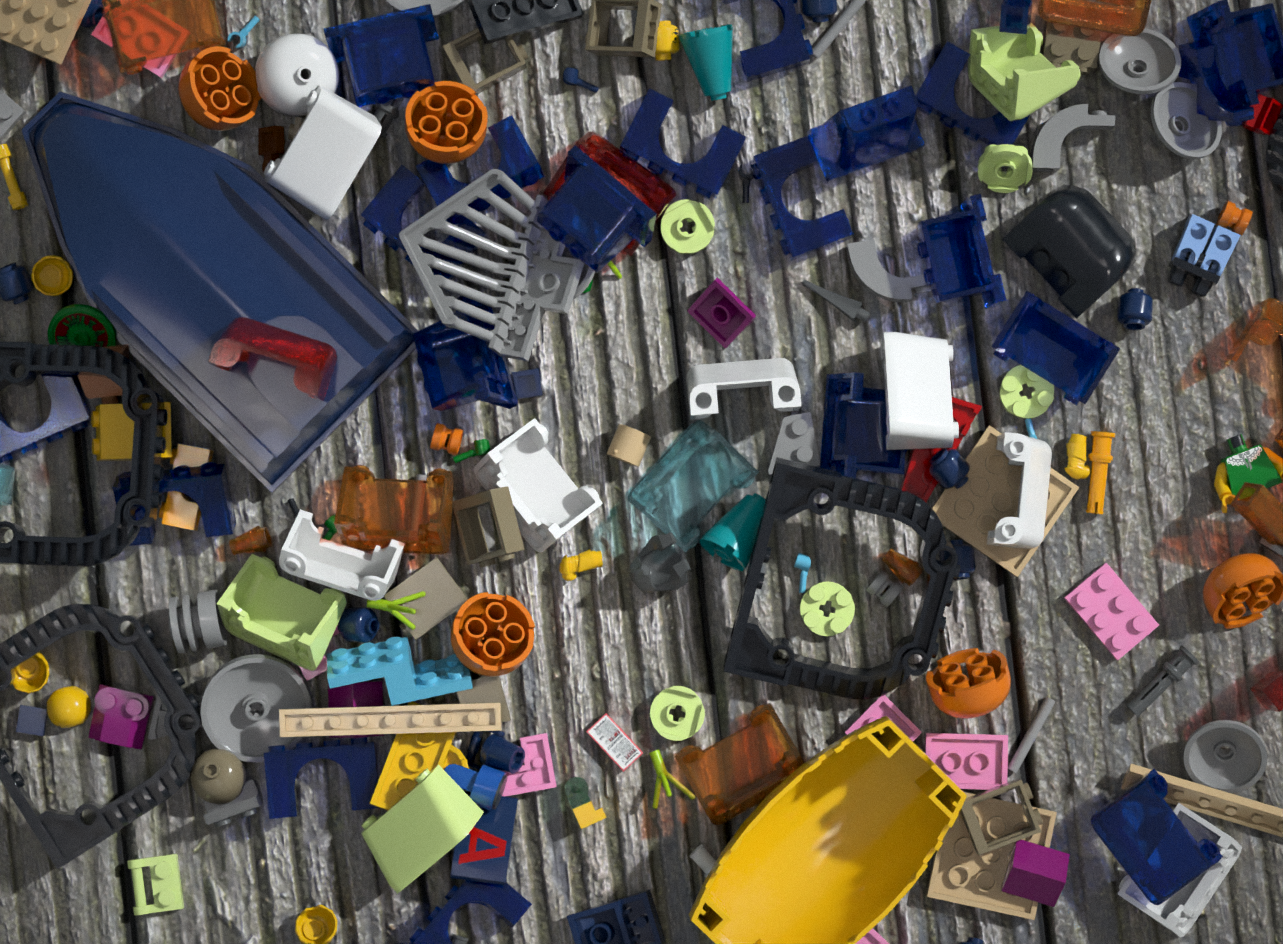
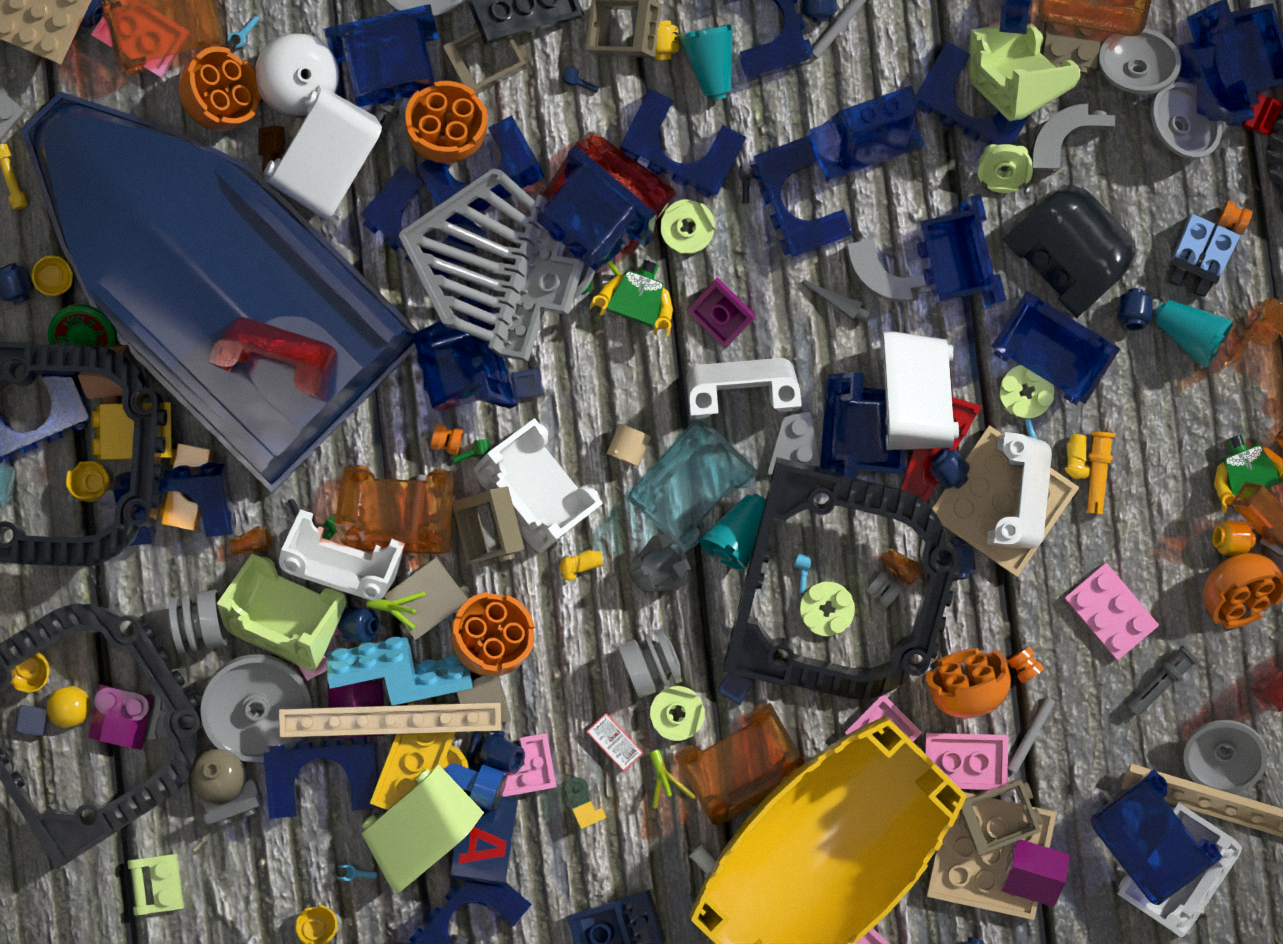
none -> yellow hair [65,461,111,502]
none -> medium azure hand [336,864,377,881]
none -> torso [589,260,673,337]
none -> light grey wheel [618,629,682,699]
none -> dark blue tile [717,673,754,705]
none -> orange wheel [1007,646,1044,683]
none -> teal cone [1154,300,1233,368]
none -> yellow head [1212,520,1256,556]

